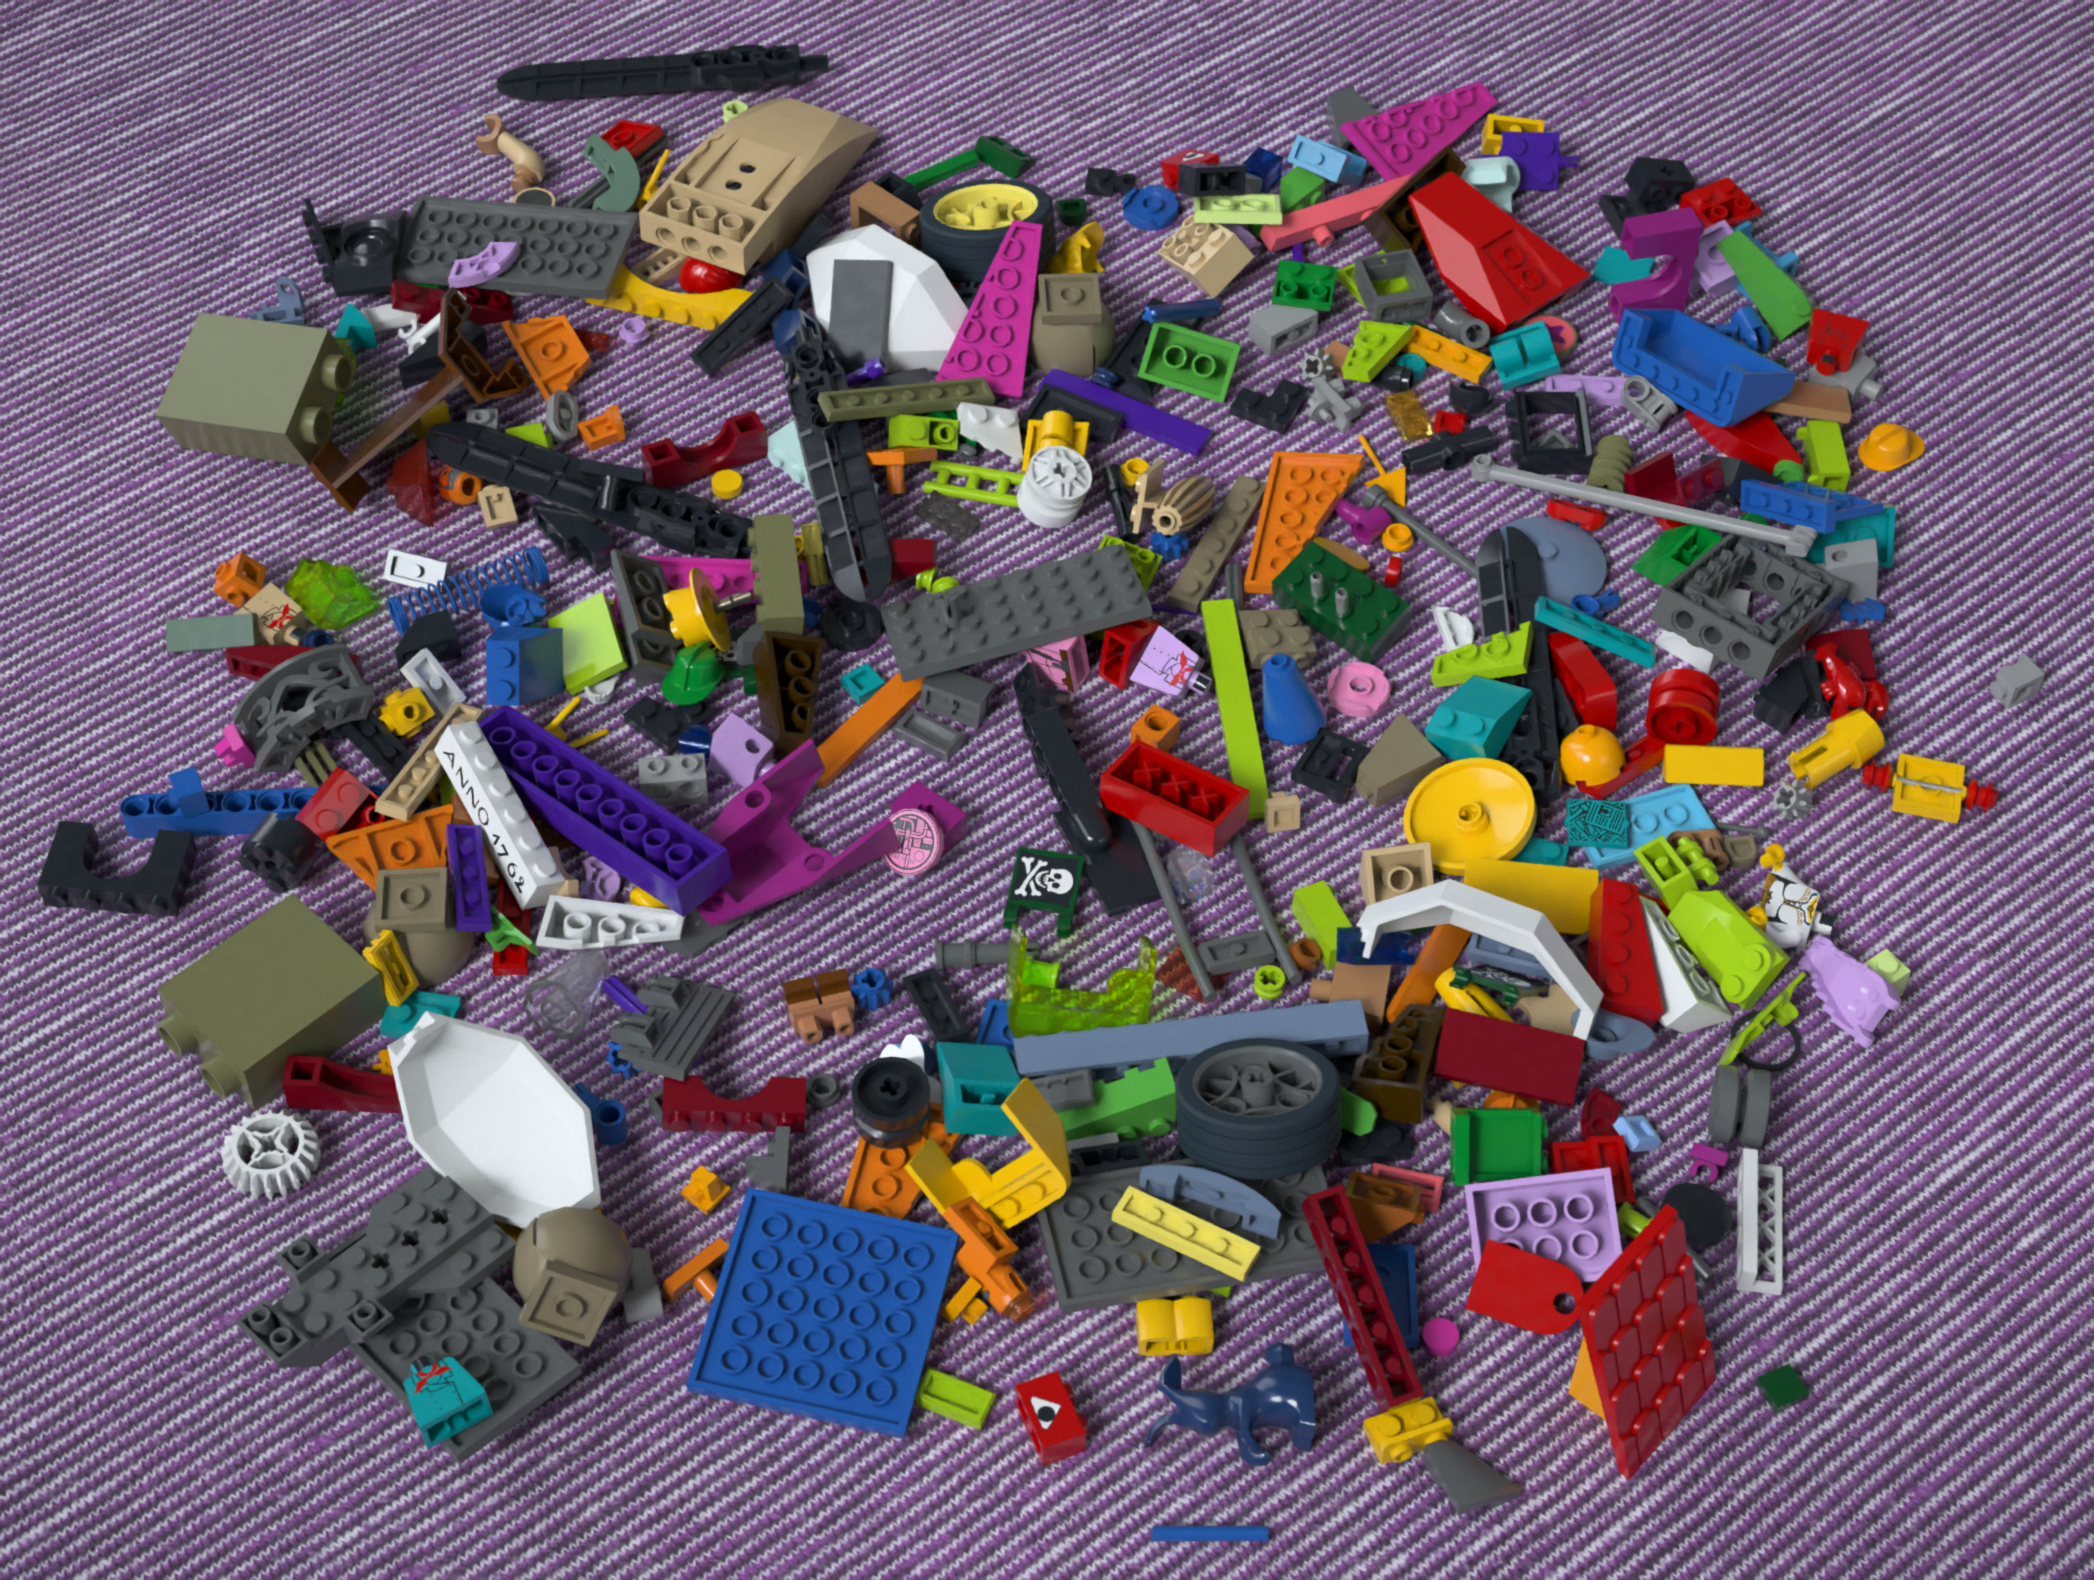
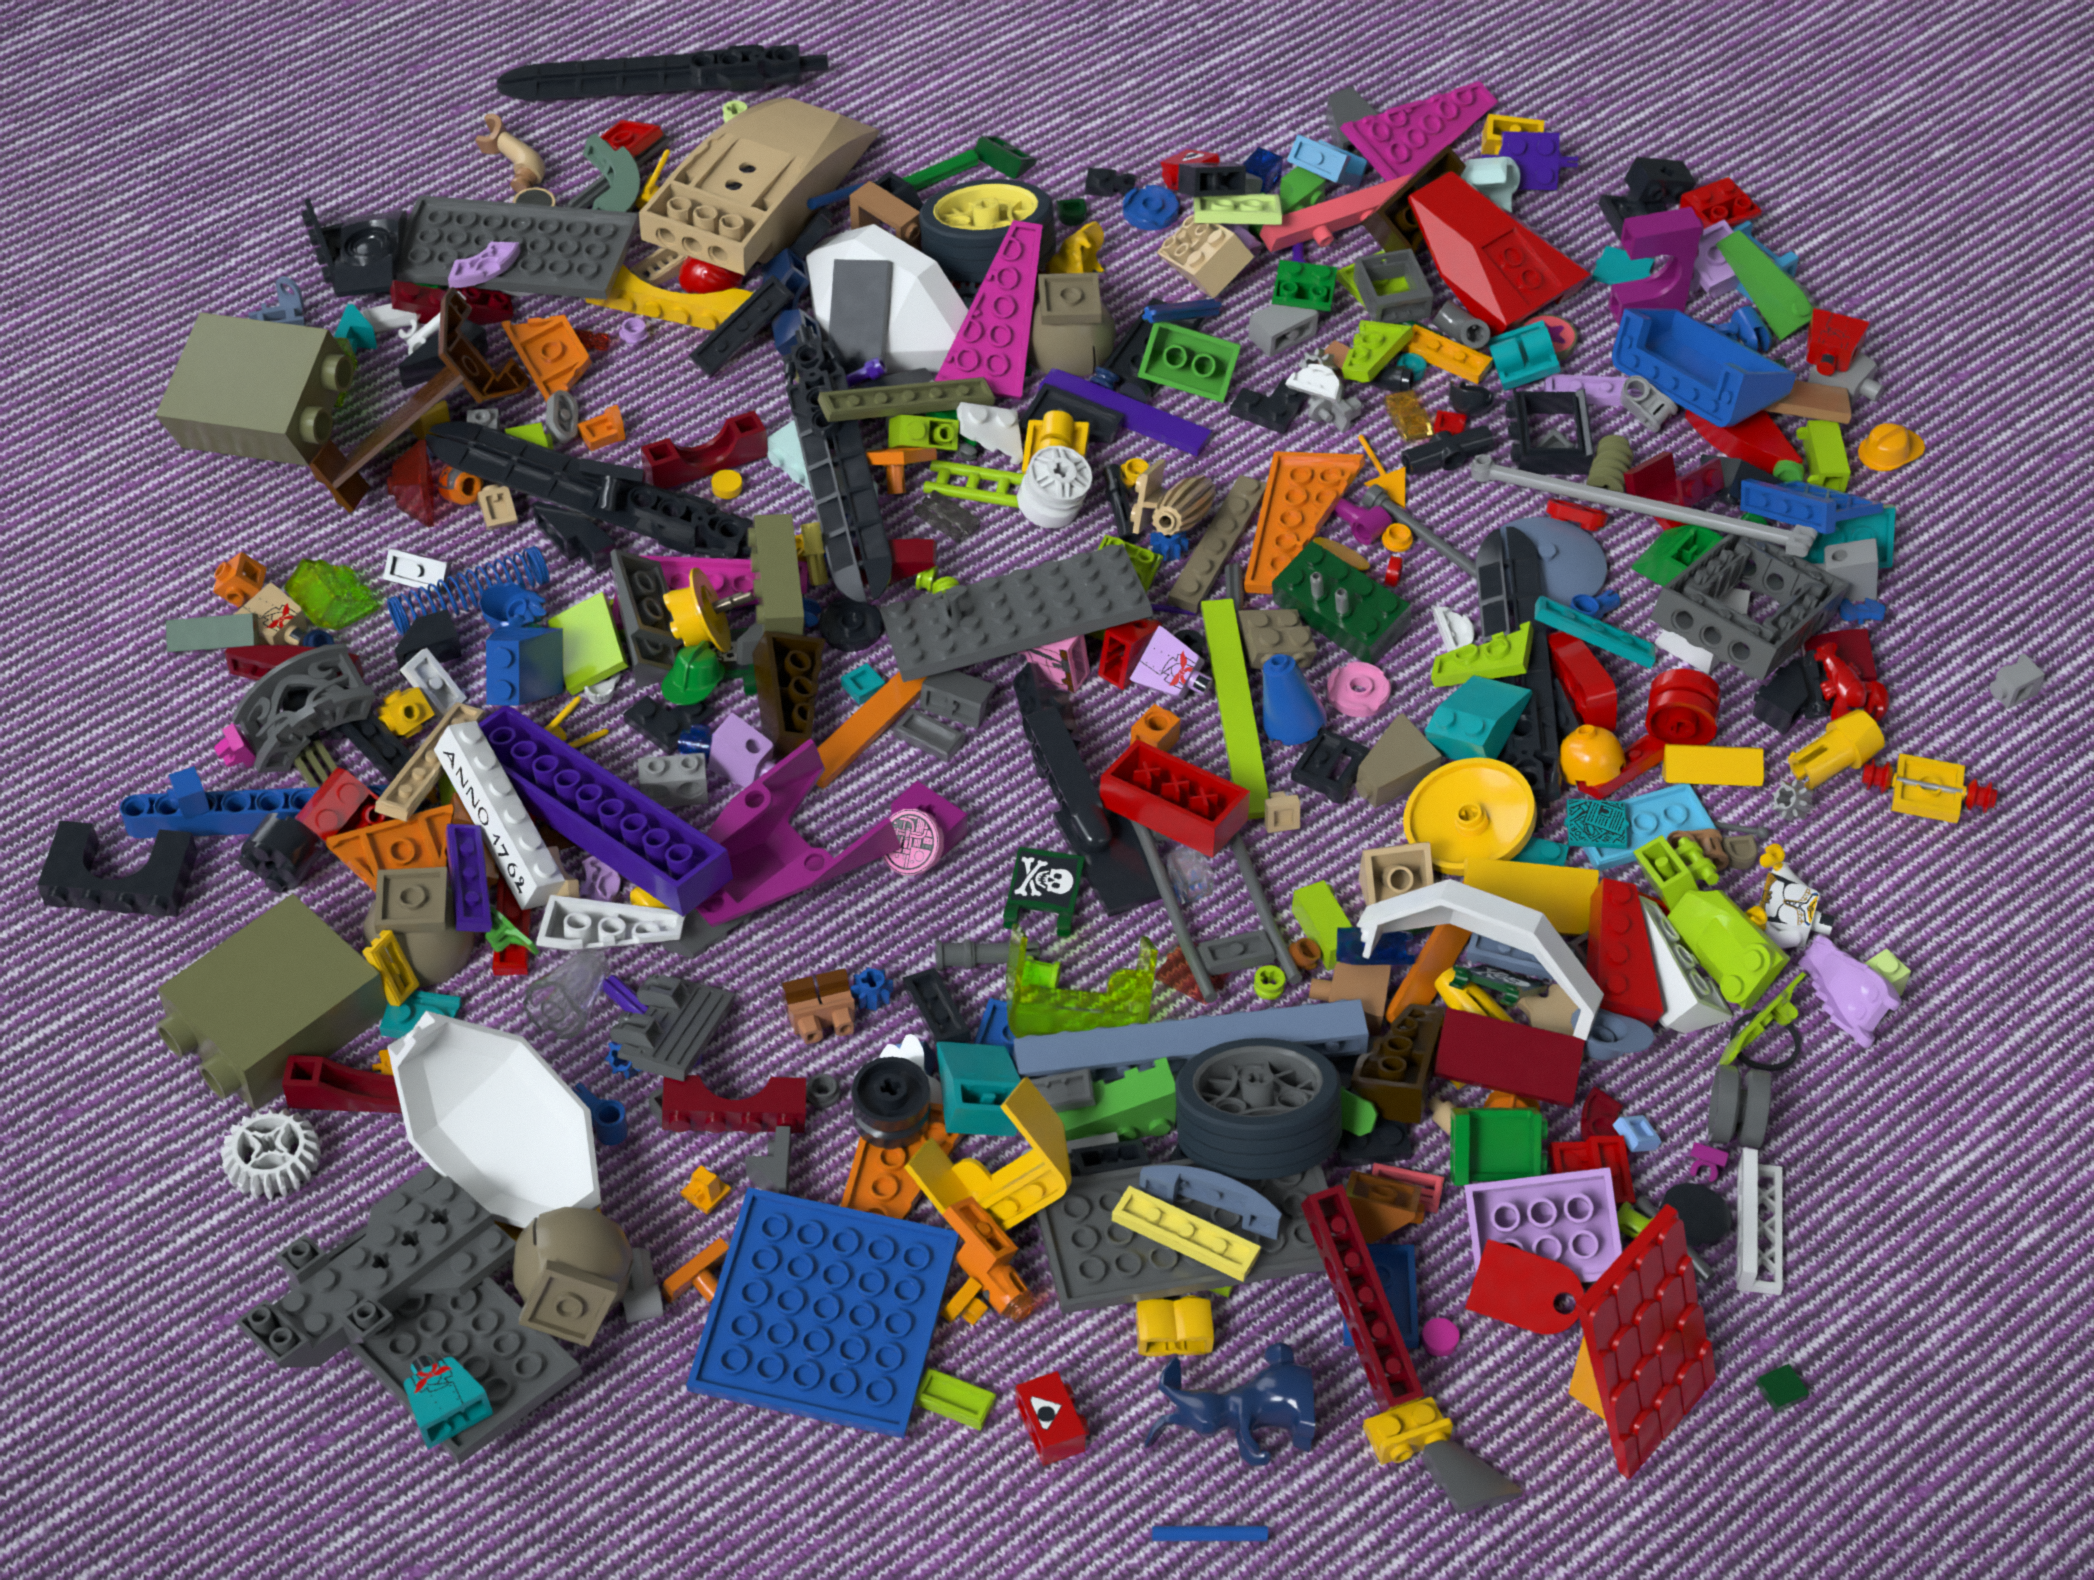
none -> blue bar [807,183,865,210]
none -> white tile [1285,364,1342,403]

